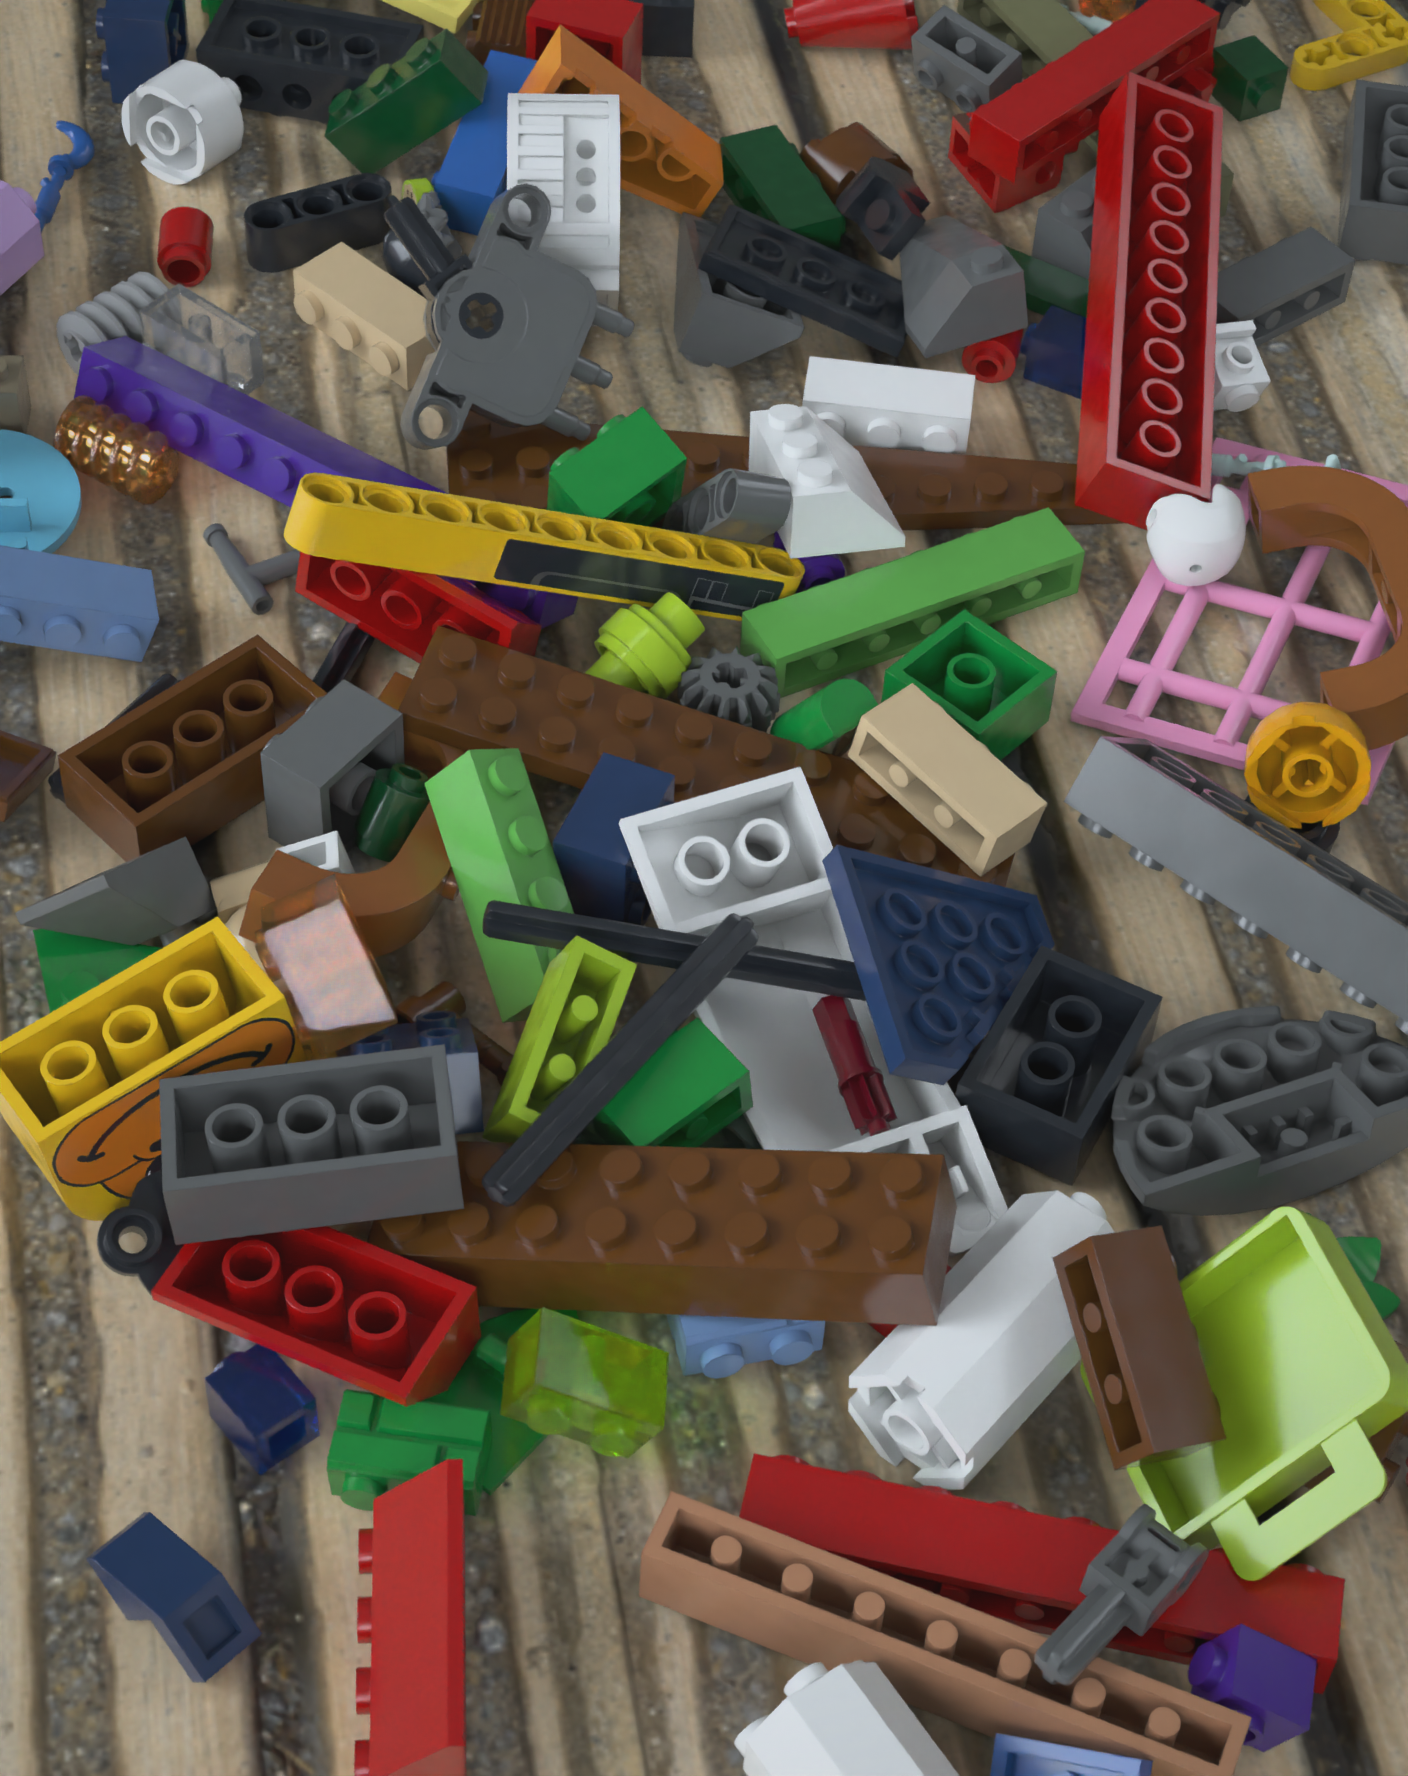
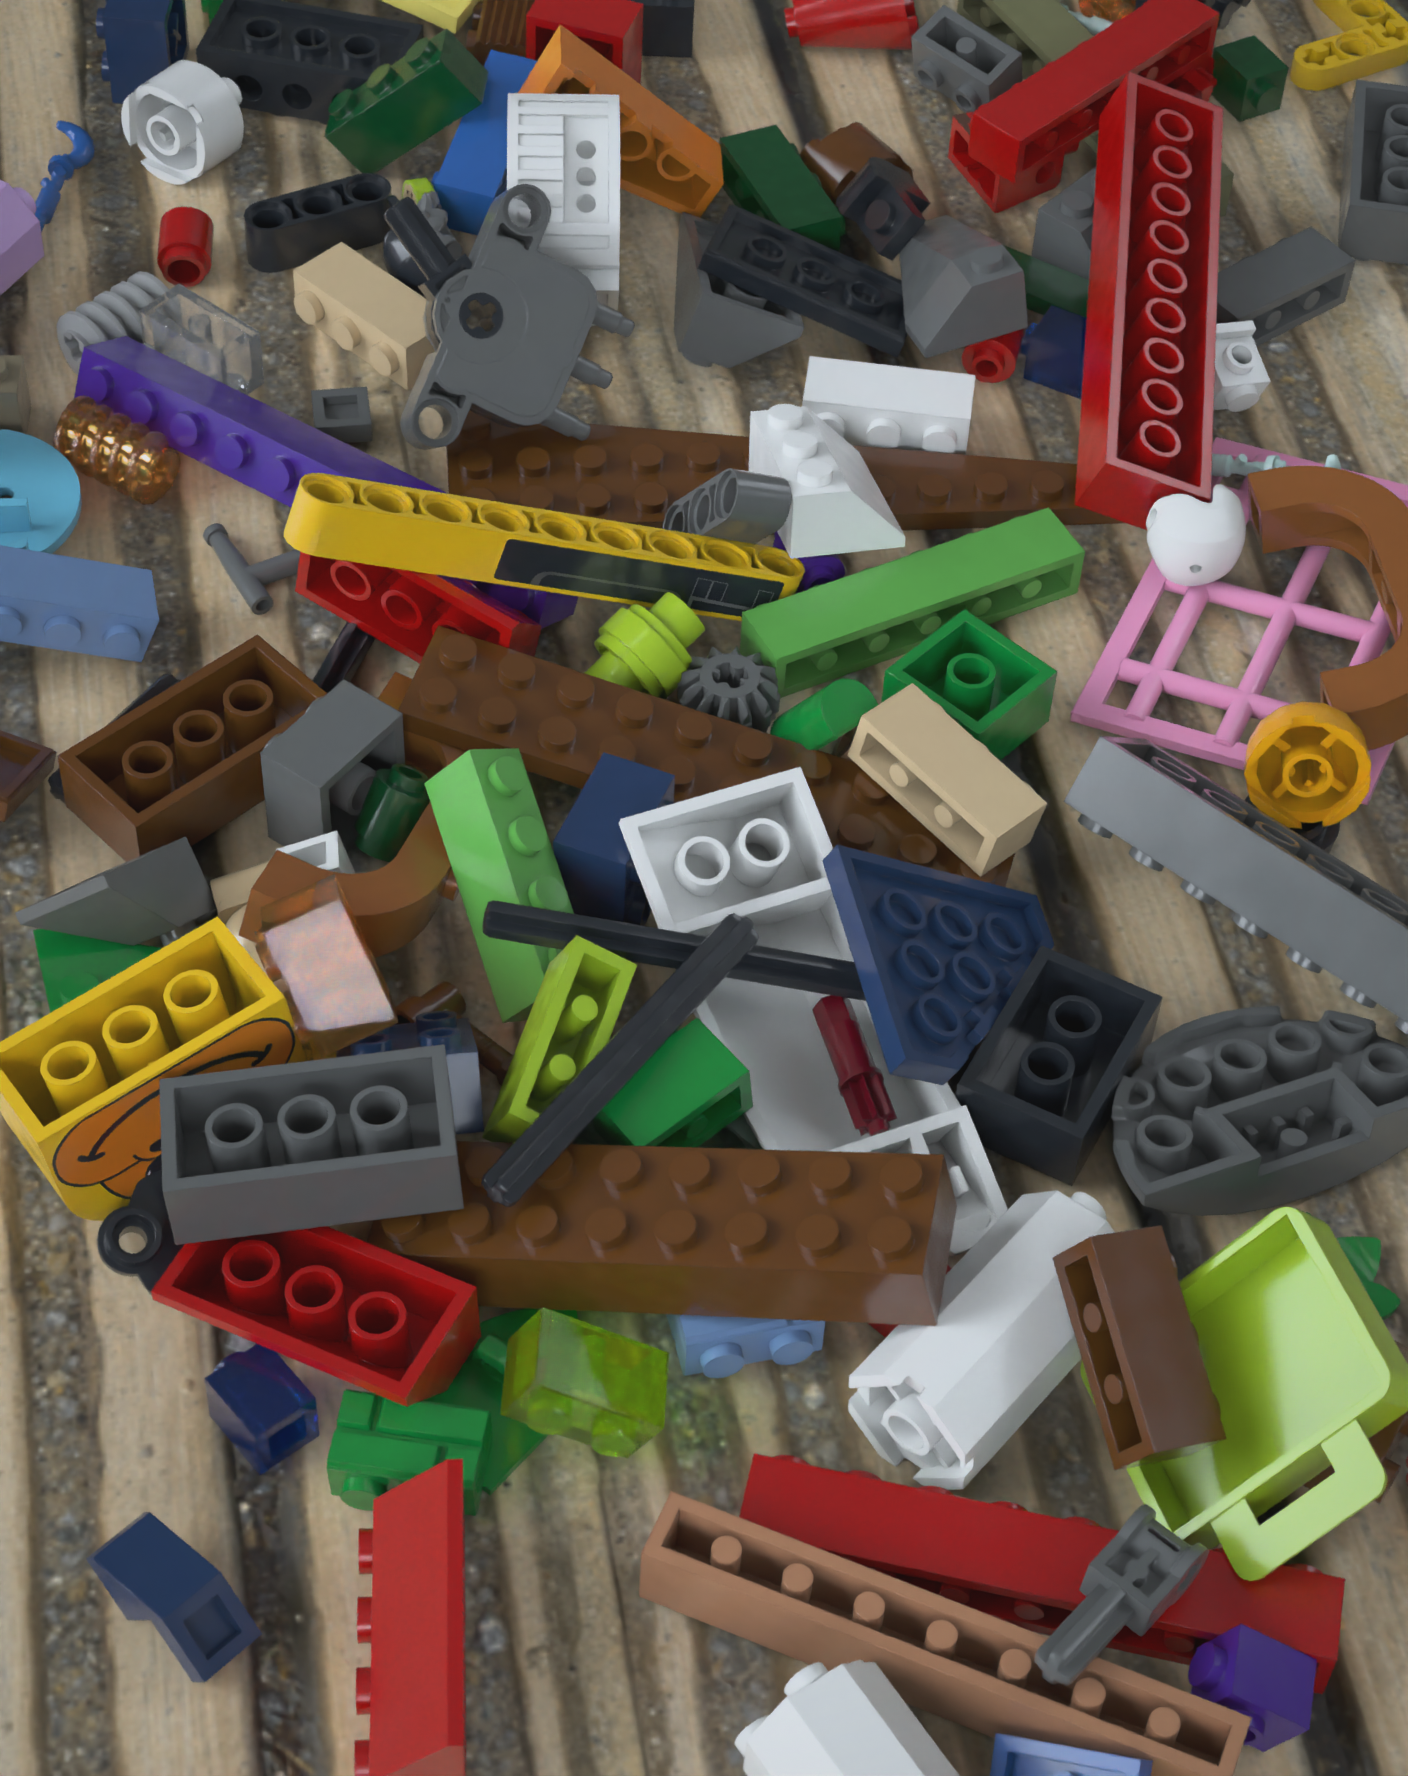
green brick [547,406,687,527] -> none
none -> dark grey plate [311,387,372,443]

